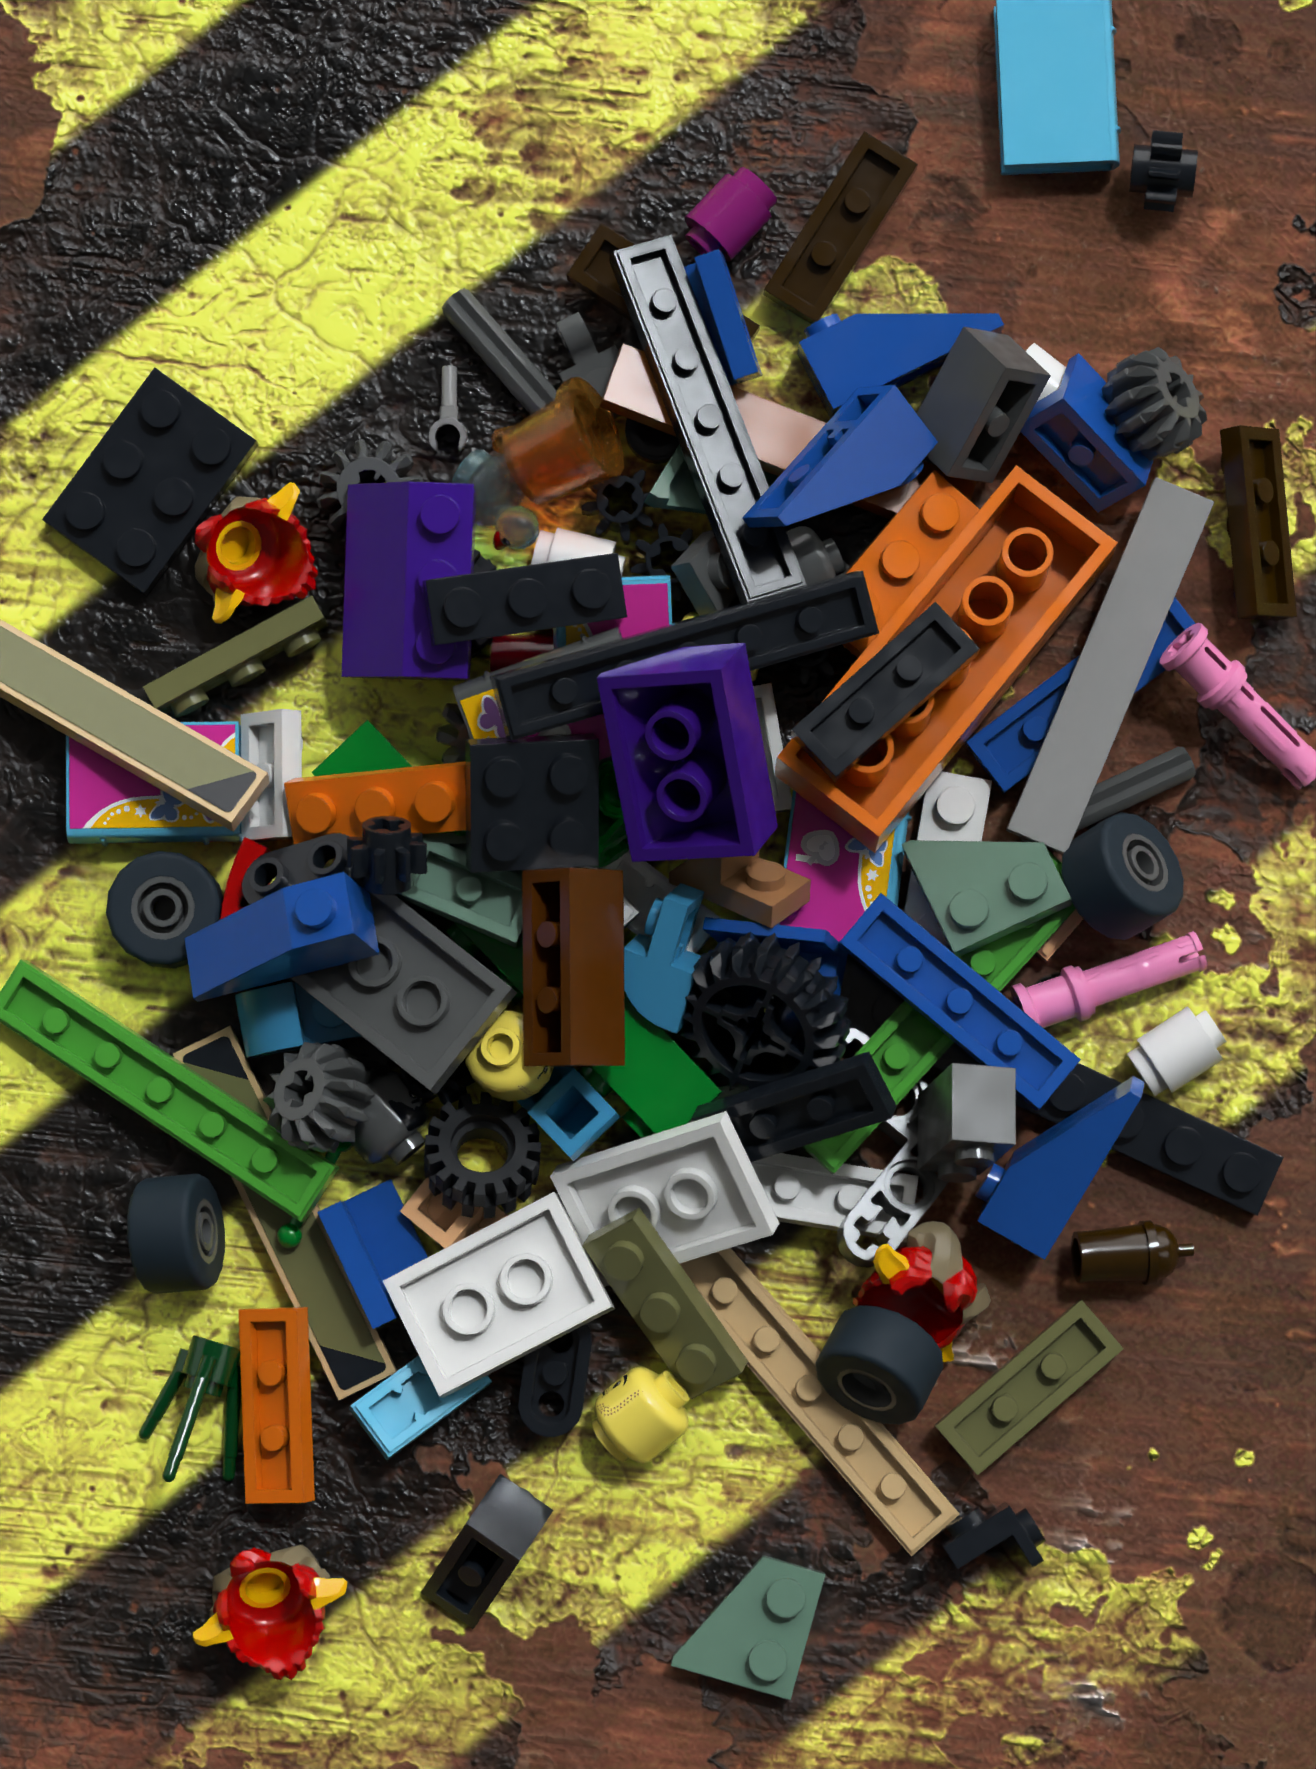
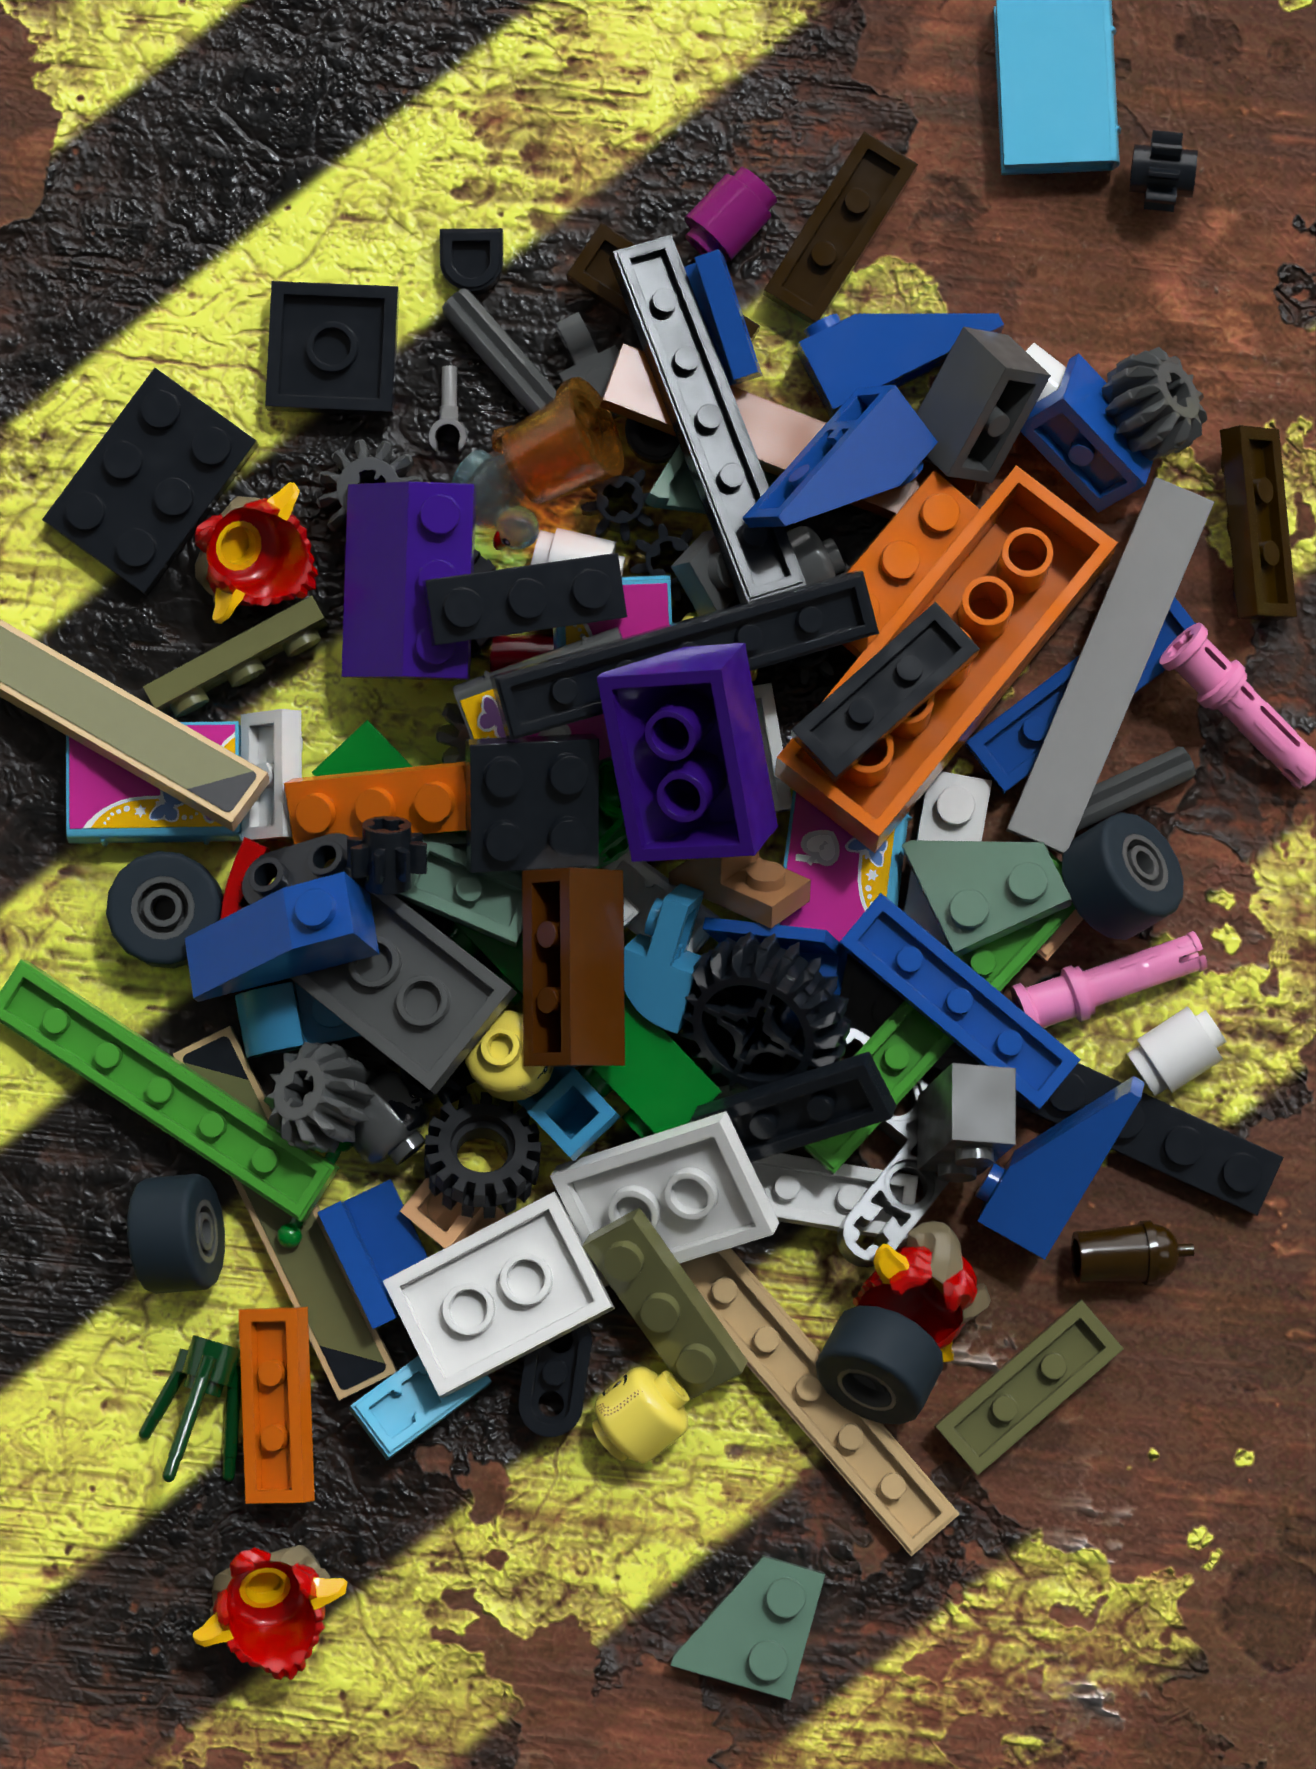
black slope [421,1474,553,1629] -> none
black bracket [940,1502,1046,1569] -> none
none -> black plate [265,281,400,416]
none -> black tile [440,228,504,295]

